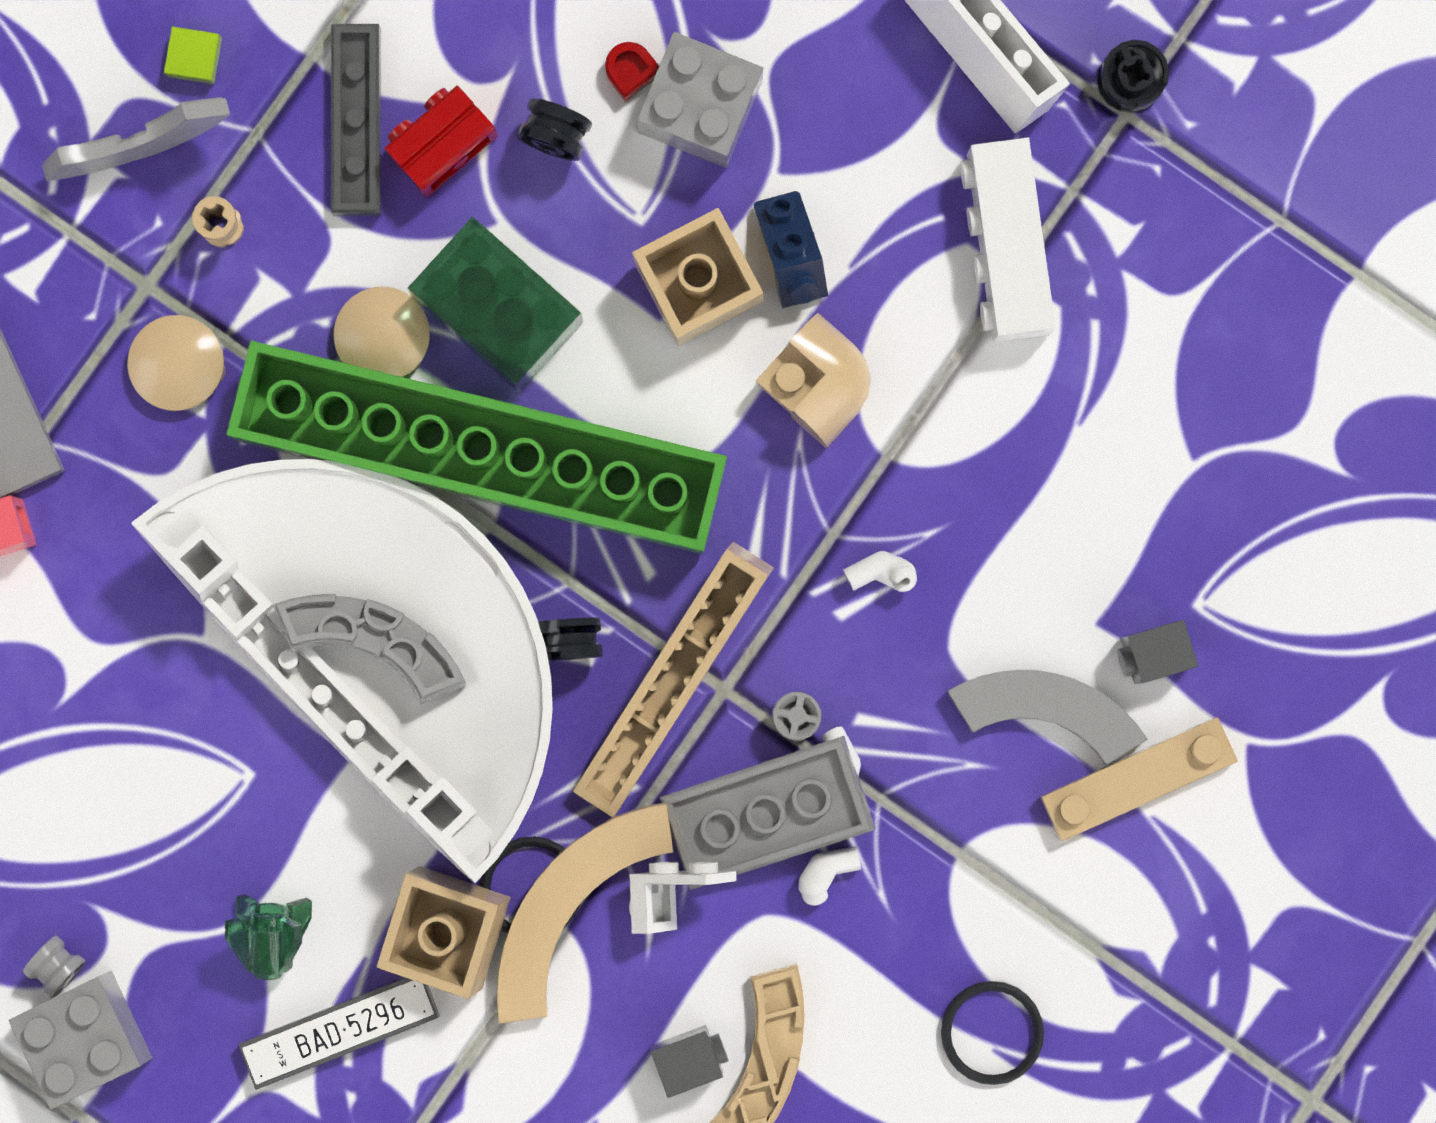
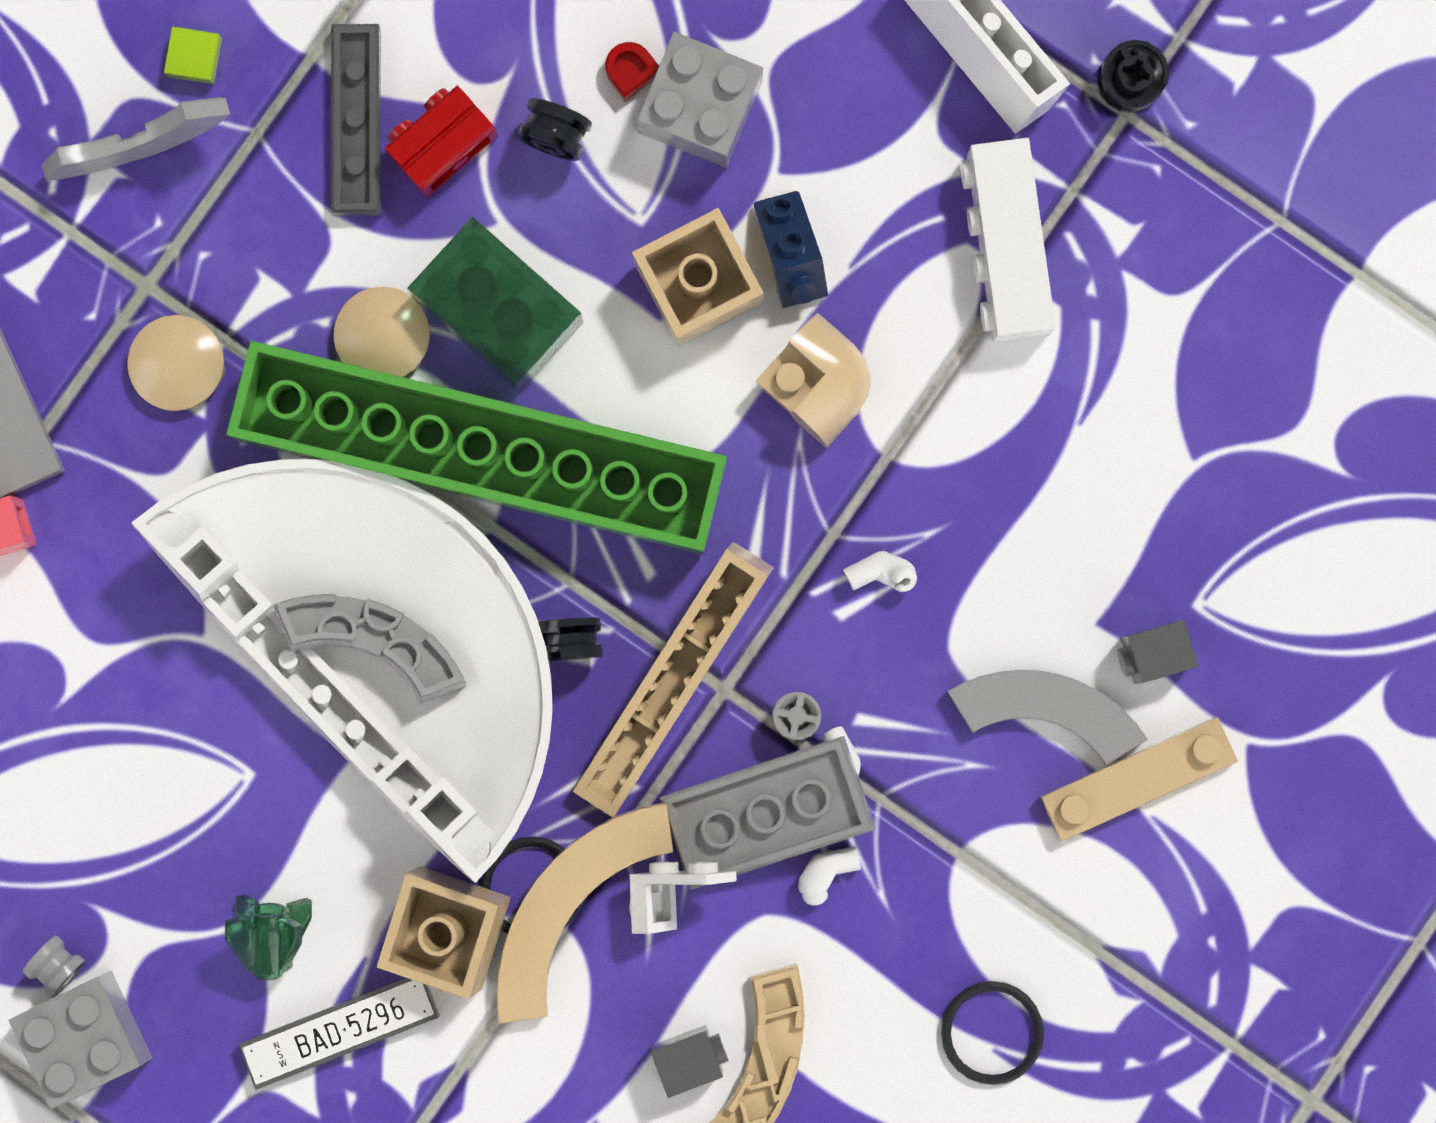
tan bush [192,196,244,248] -> none

